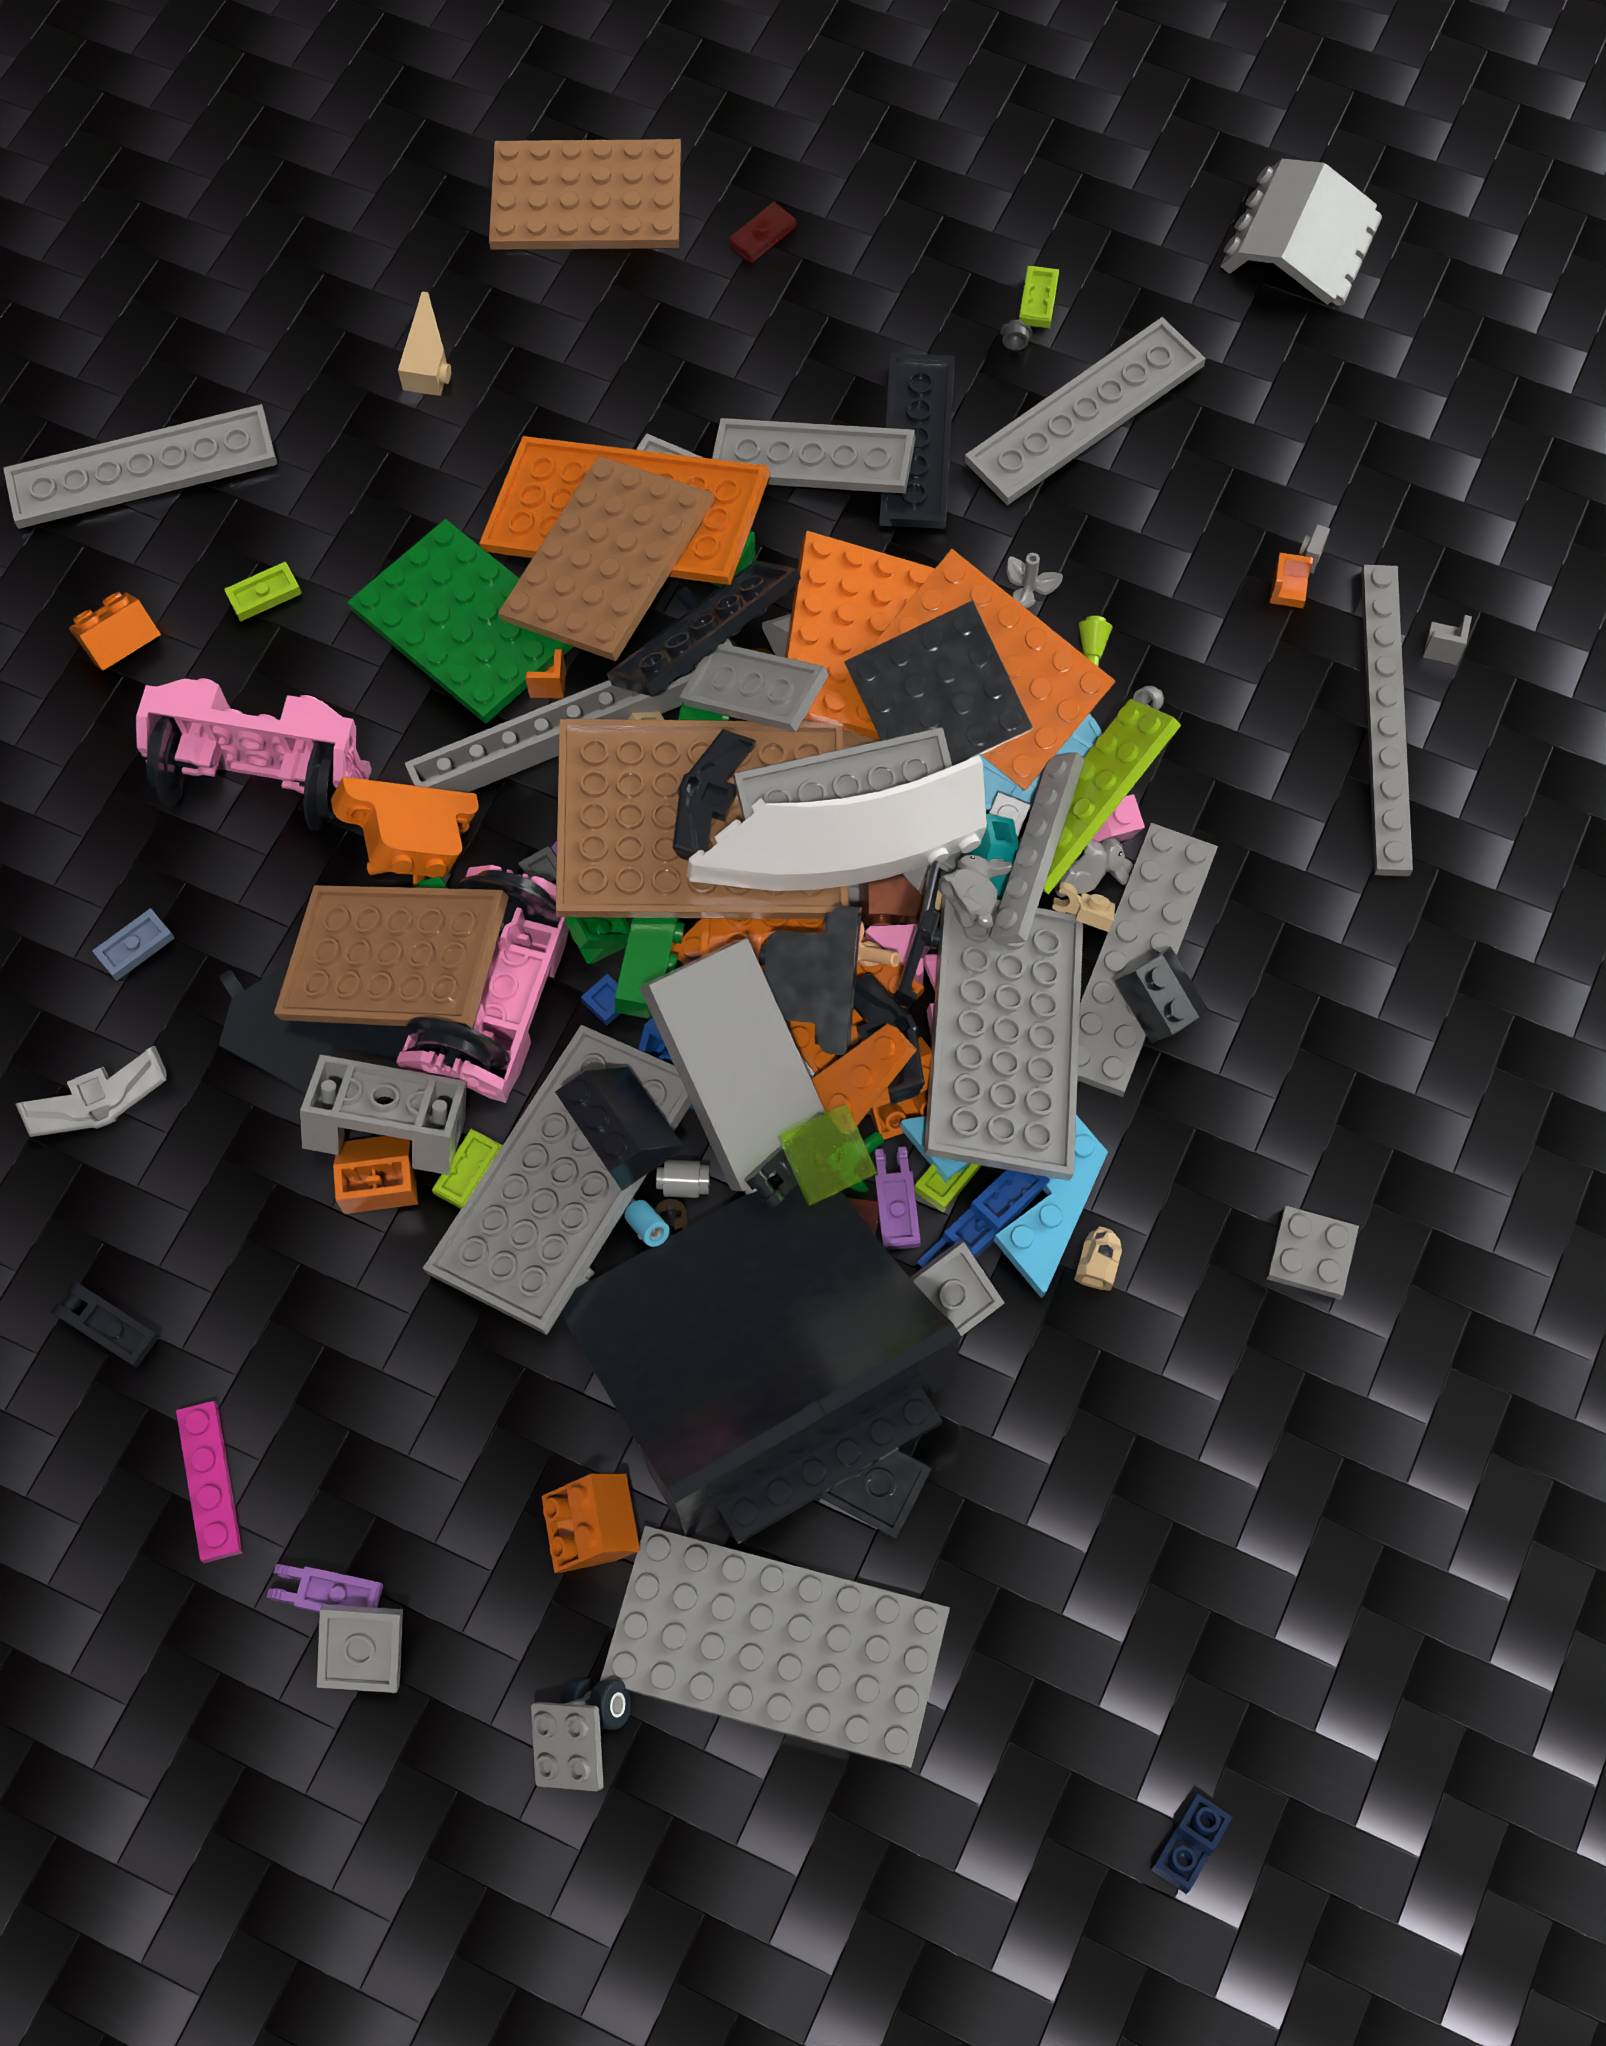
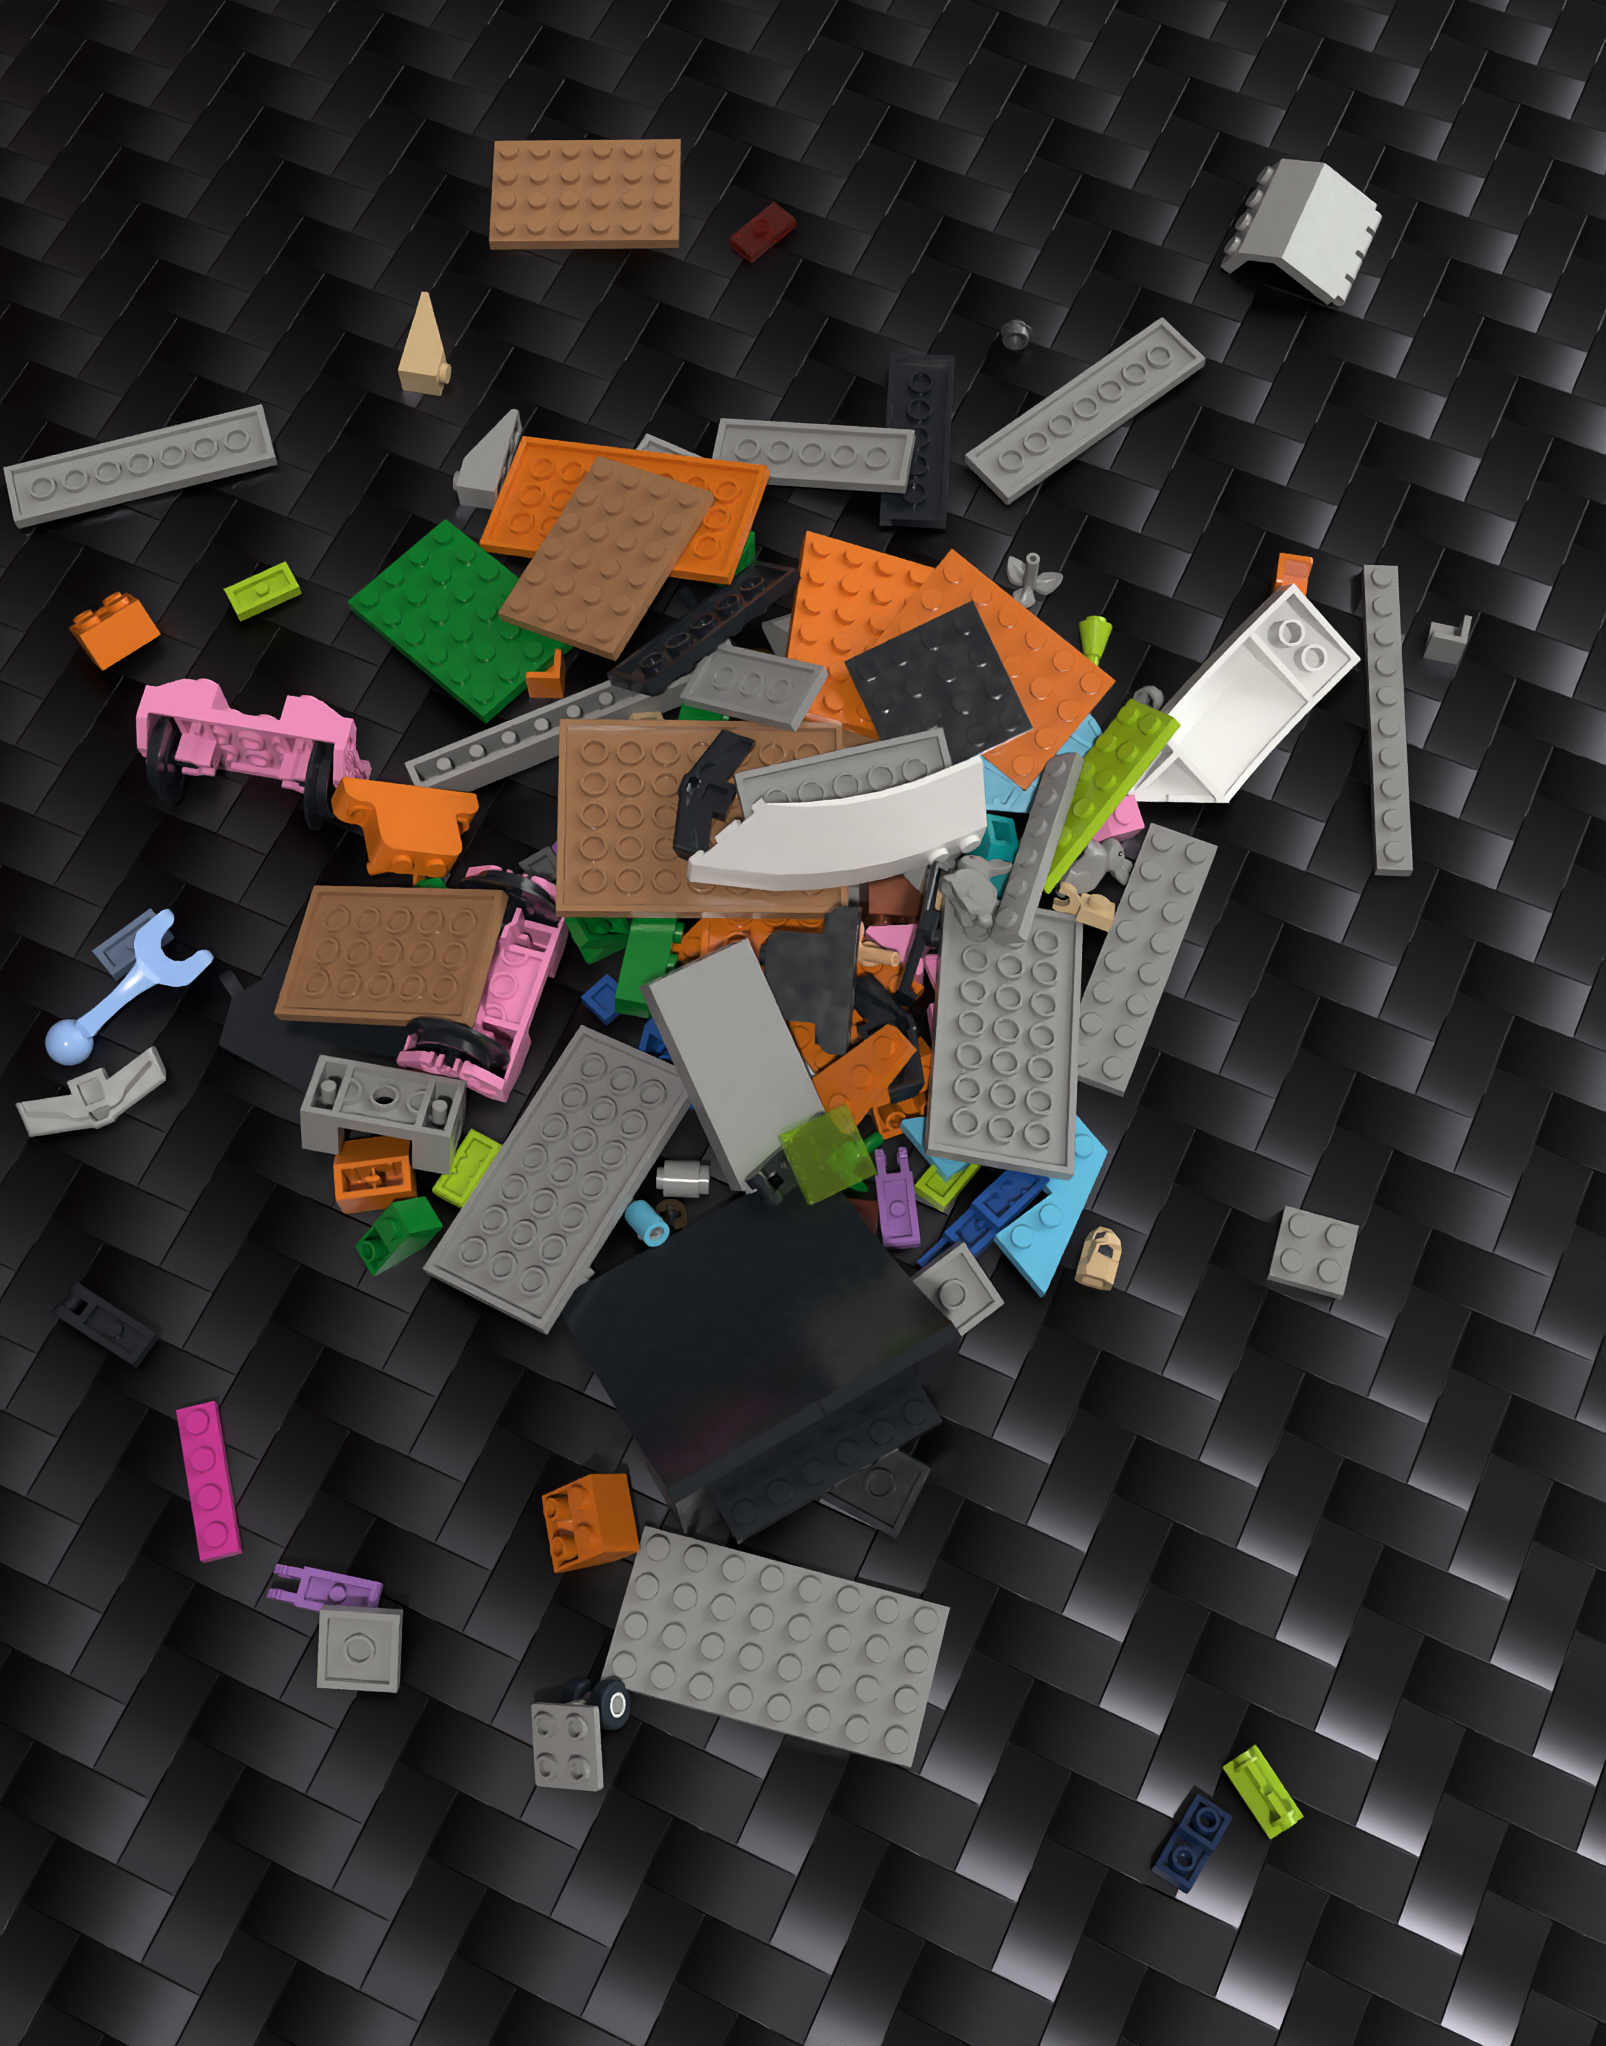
black slope [555,1067,685,1191] -> none
plate [988,790,1031,837] -> none
lime plate [1019,266,1059,328] -> none
black slope [1115,946,1207,1043] -> none
light grey plate [1299,524,1330,573] -> none
none -> light blue piece [45,909,214,1066]
none -> green slope [355,1196,443,1276]
none -> light grey slope [453,409,522,510]
none -> white slope [1127,583,1361,803]
none -> lime hinge [1222,1745,1304,1839]

